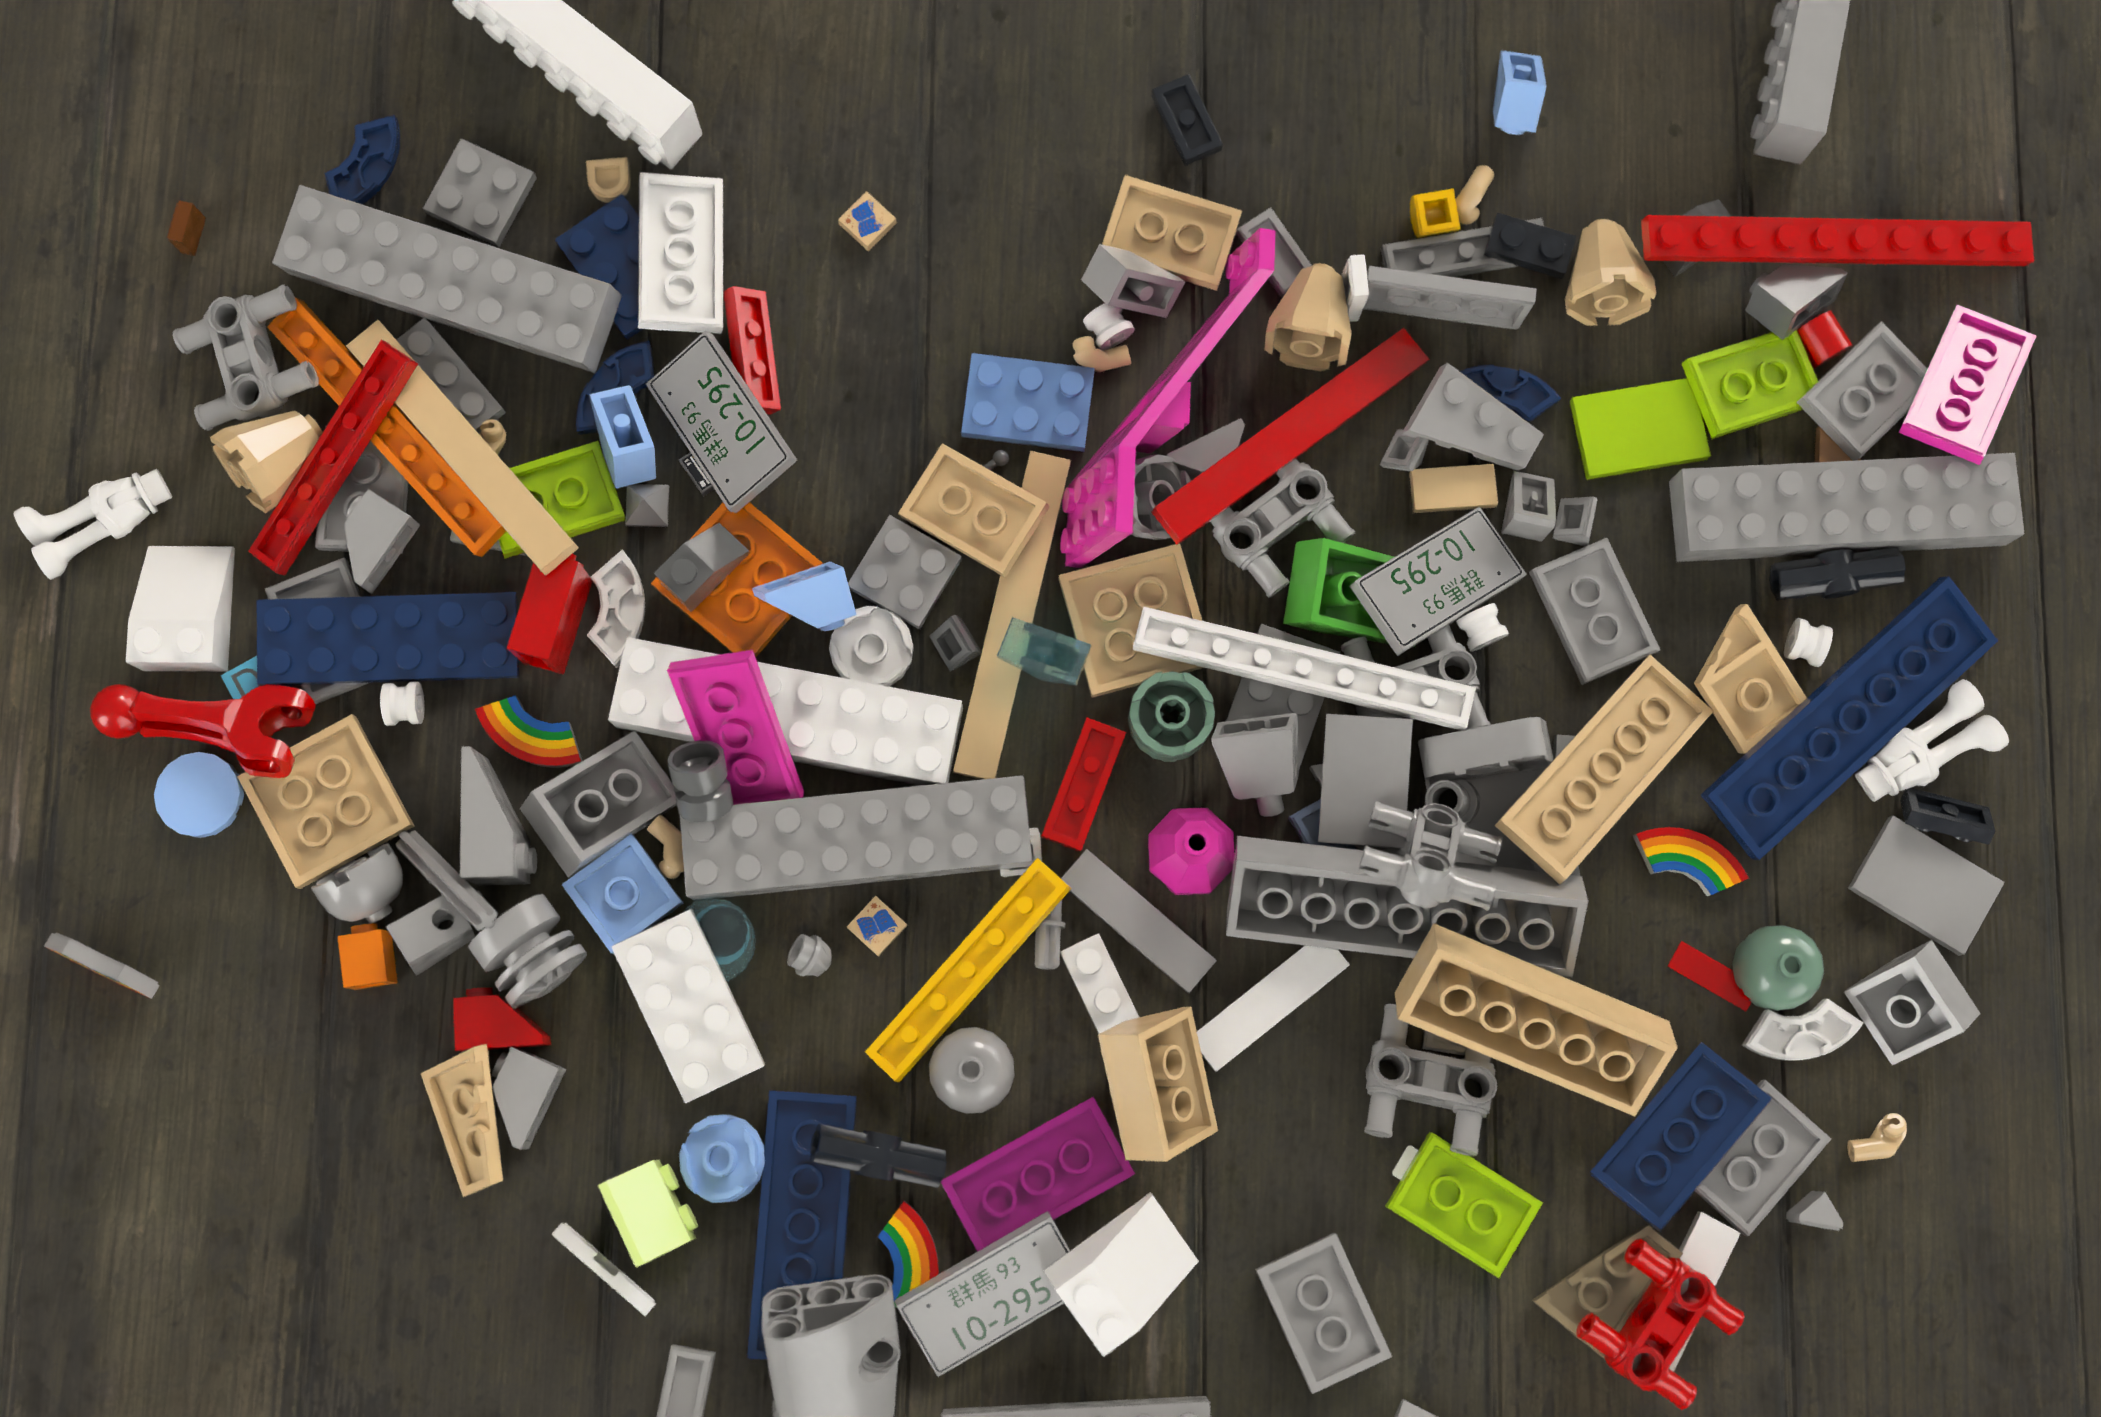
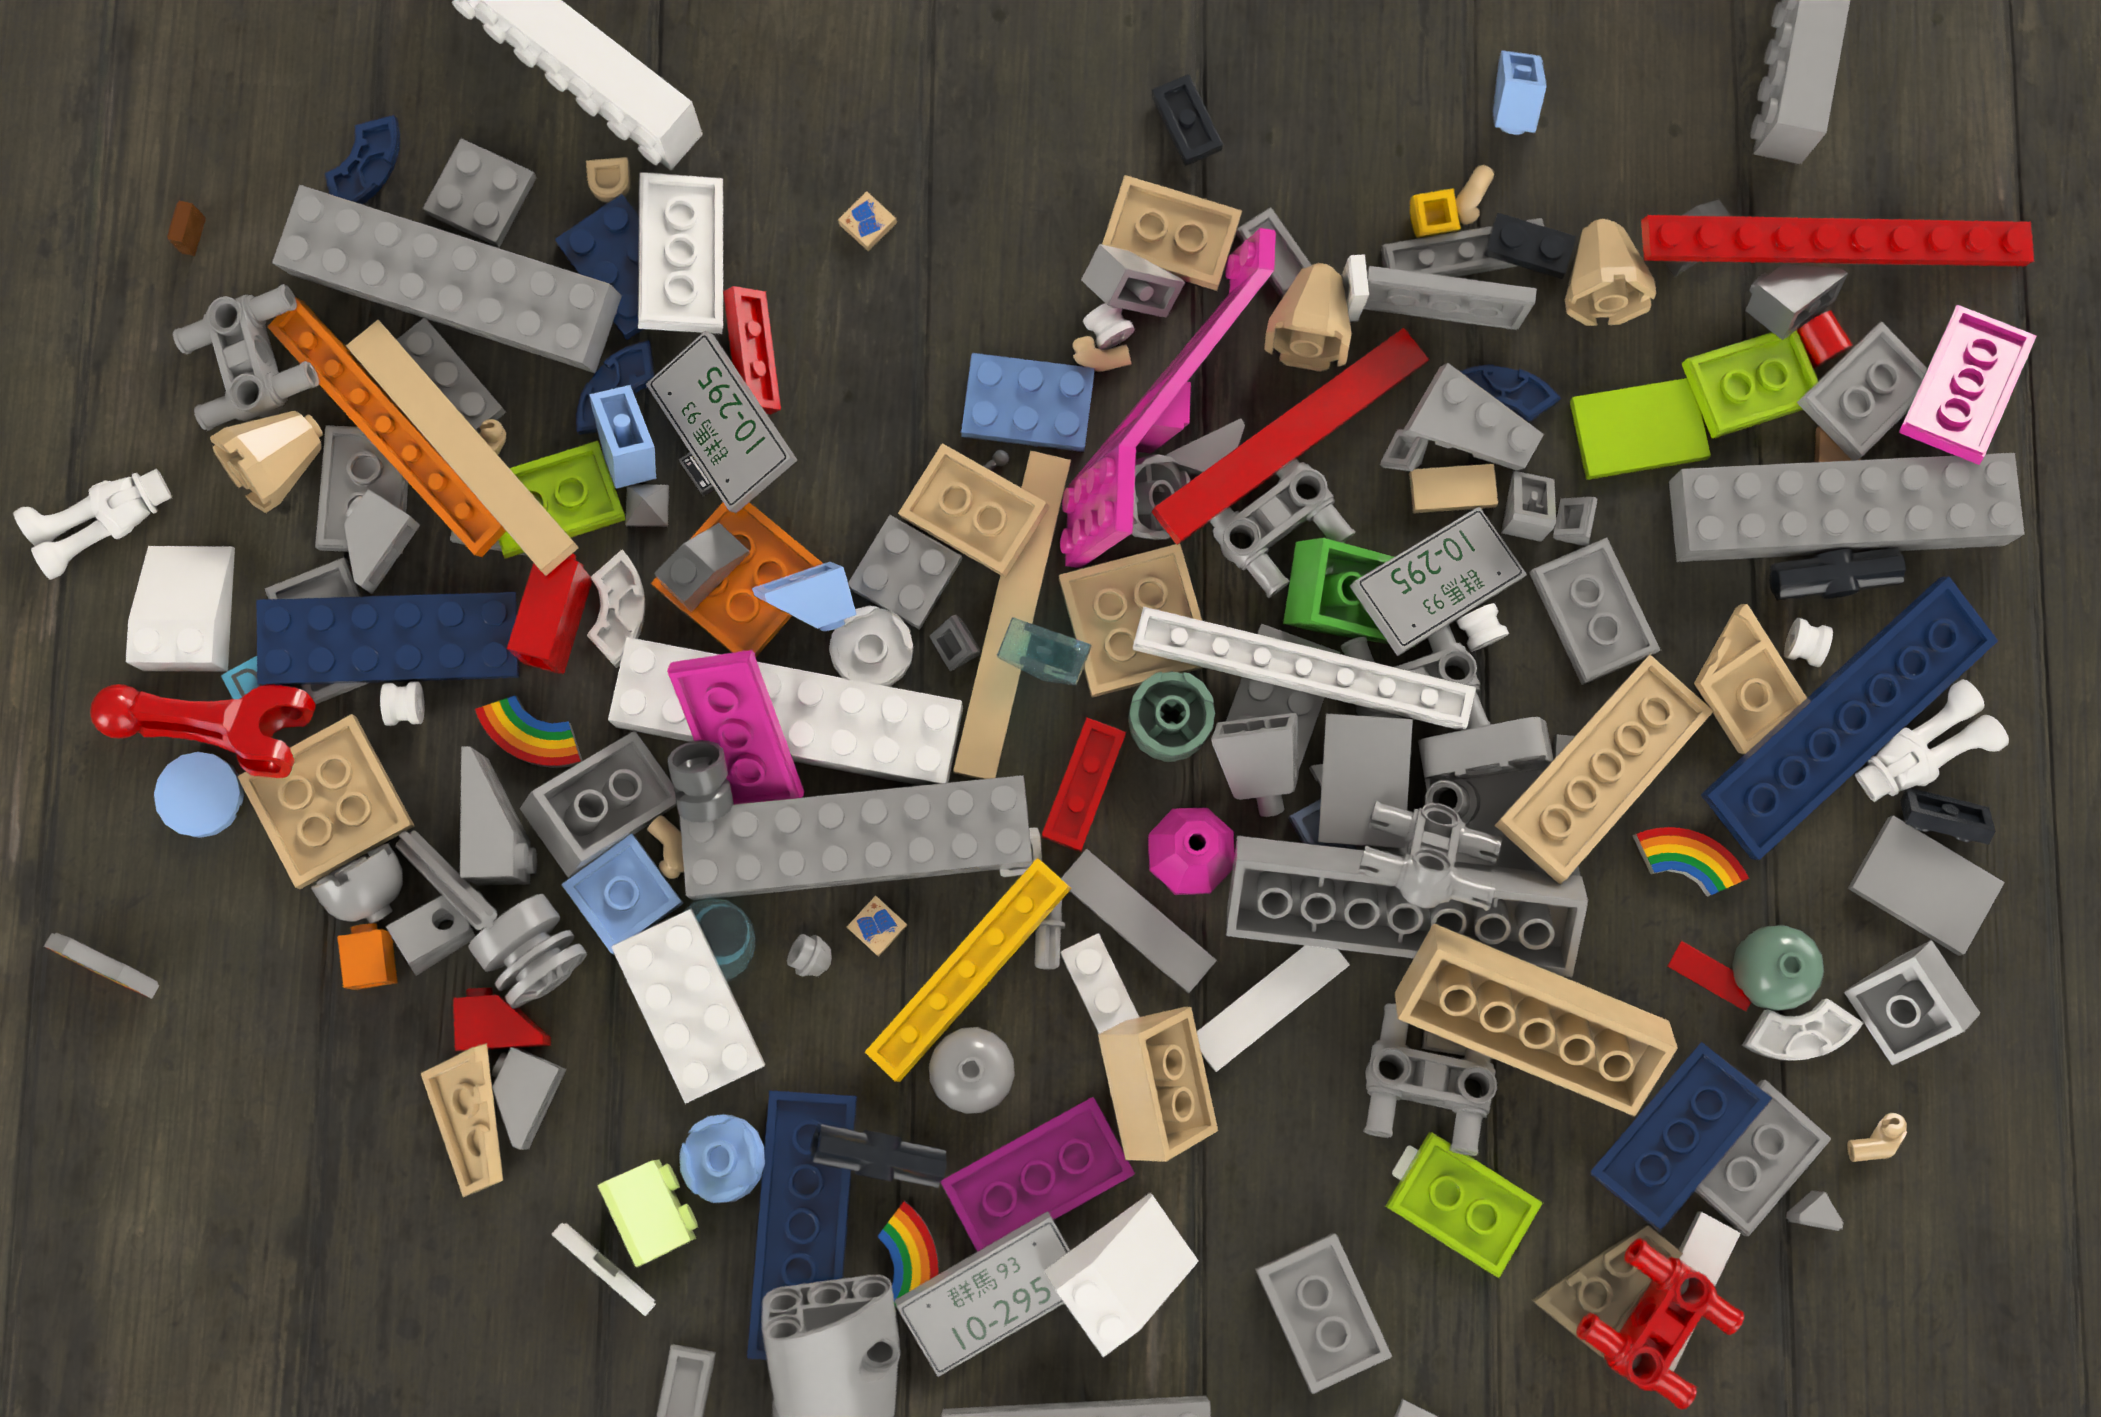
red tile [248,339,418,576] -> none

